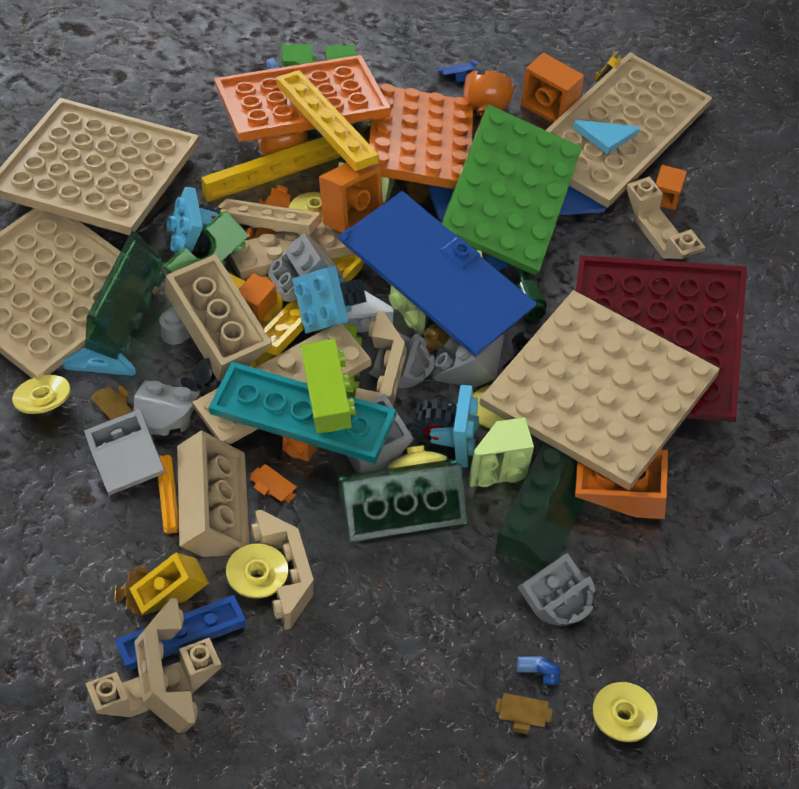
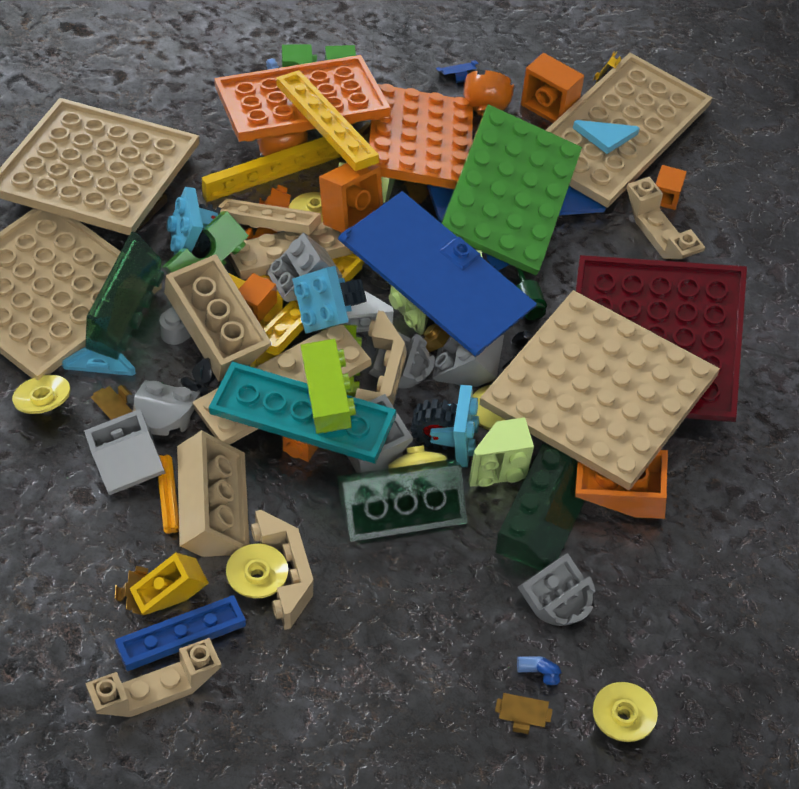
tan slope [134,598,198,733] -> none
orange piece [249,464,297,503] -> none

